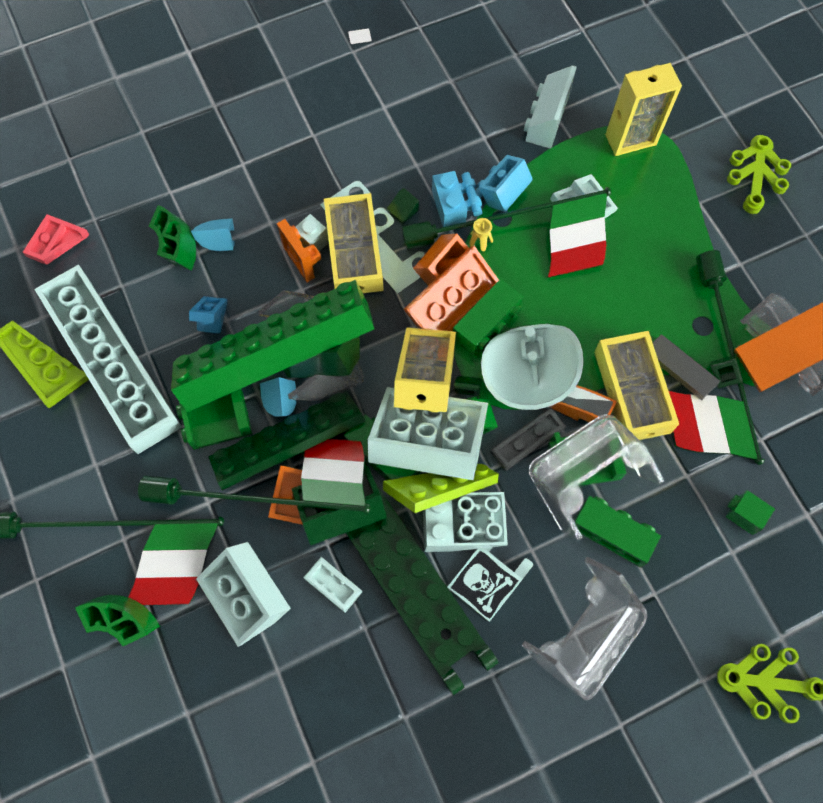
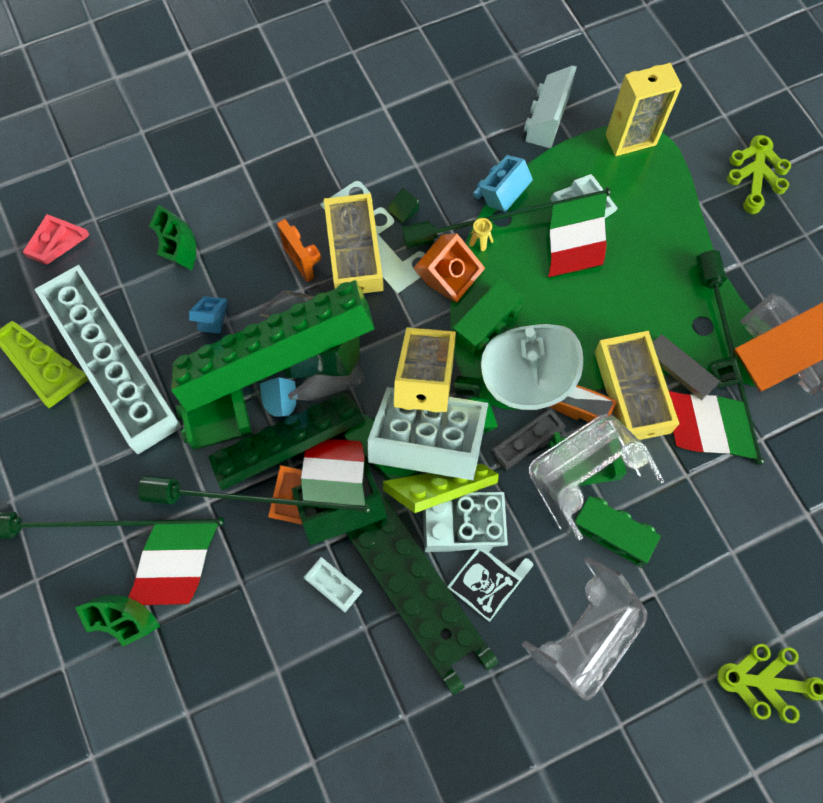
medium azure brick [191,218,235,251] -> none
light aqua slope [196,542,291,647] -> none
light aqua brick [296,214,329,251] -> none
white sticker [348,29,372,44] -> none
tile [404,246,499,331] -> none
medium azure brick [432,171,482,227] -> none
green brick [726,490,775,535] -> none

